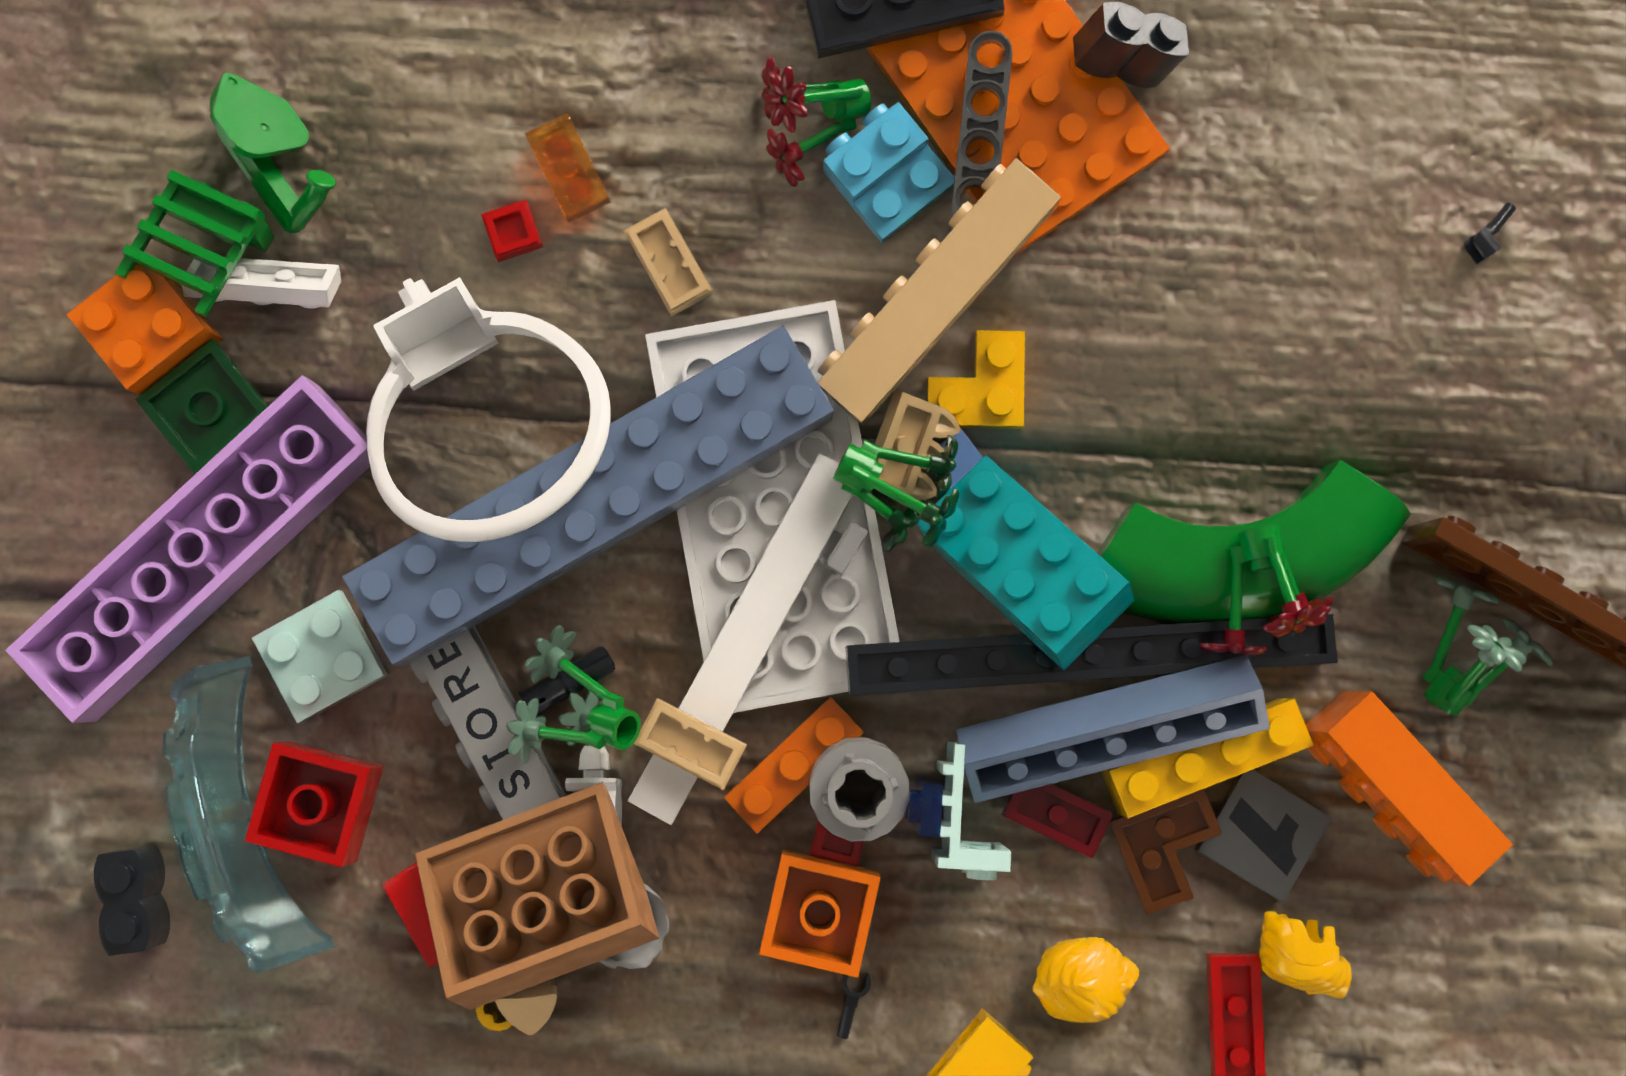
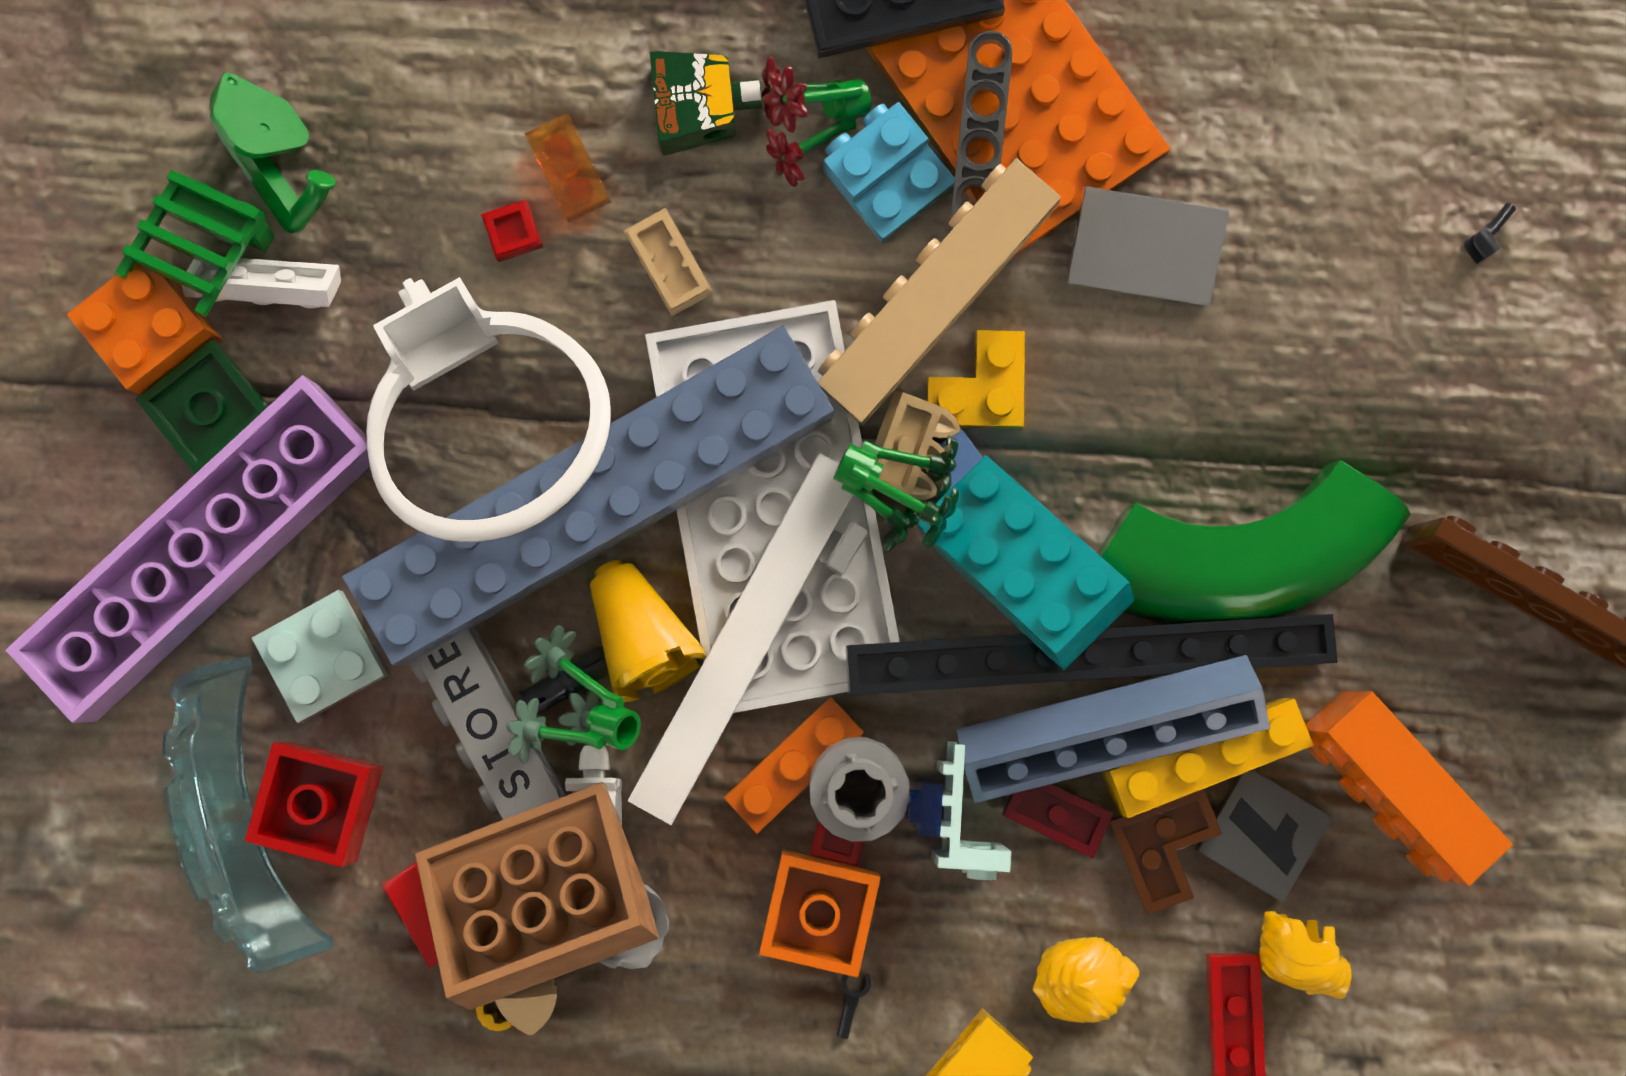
black brick [94,845,170,956] -> none
tan plate [634,698,747,790] -> none
black brick [1073,2,1189,88] -> none
plant [1200,525,1333,655] -> none
plant [1422,577,1553,717] -> none
none -> yellow cone [590,560,707,702]
none -> torso [650,51,762,155]
none -> light grey tile [1066,186,1230,306]

